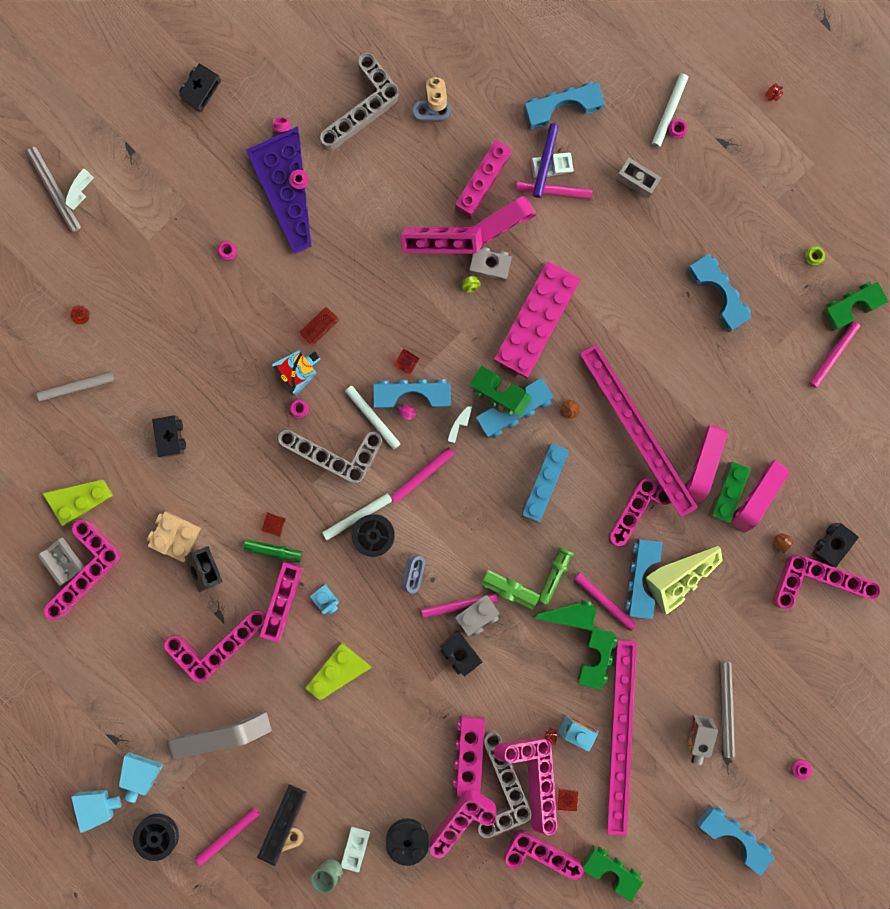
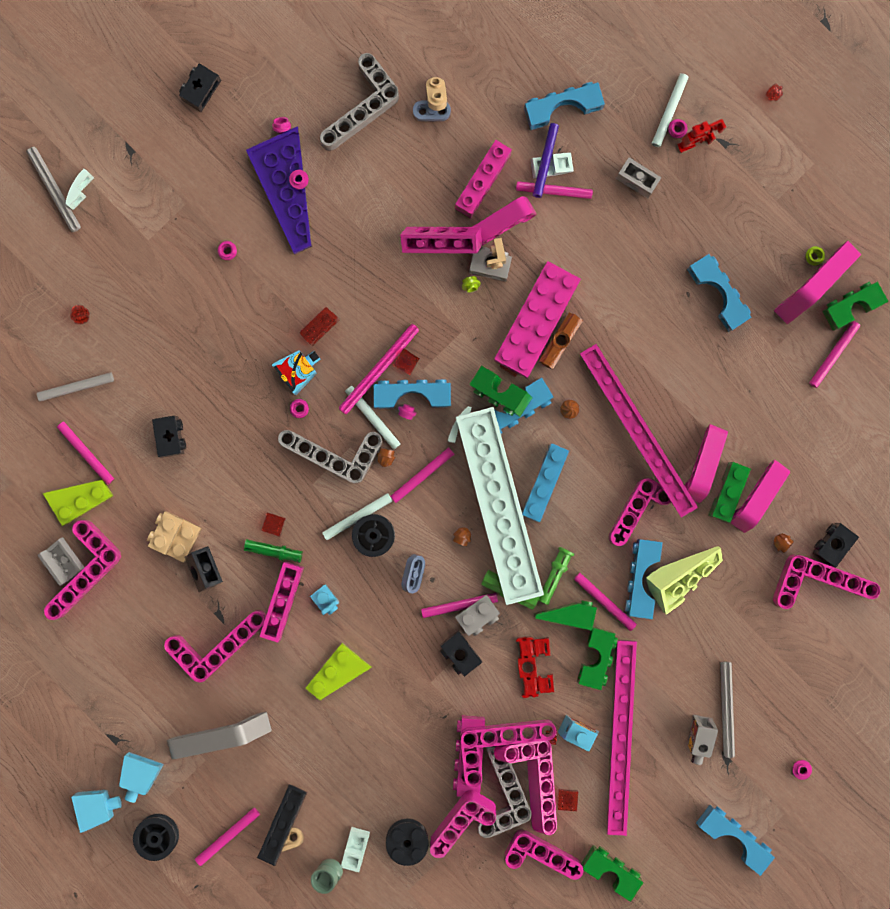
none -> dark pink piece [57,422,114,485]
none -> dark pink axle [339,324,419,415]
none -> dark orange plate [376,448,396,467]
none -> dark orange plate [453,527,471,547]
none -> light aqua plate [456,407,544,605]
none -> dark pink beam [460,720,556,788]
none -> tan bracket [486,238,506,269]
none -> red piece [516,636,555,698]
none -> dark orange piece [539,312,583,370]
none -> red piece [677,119,727,153]
none -> dark pink beam [774,241,861,324]

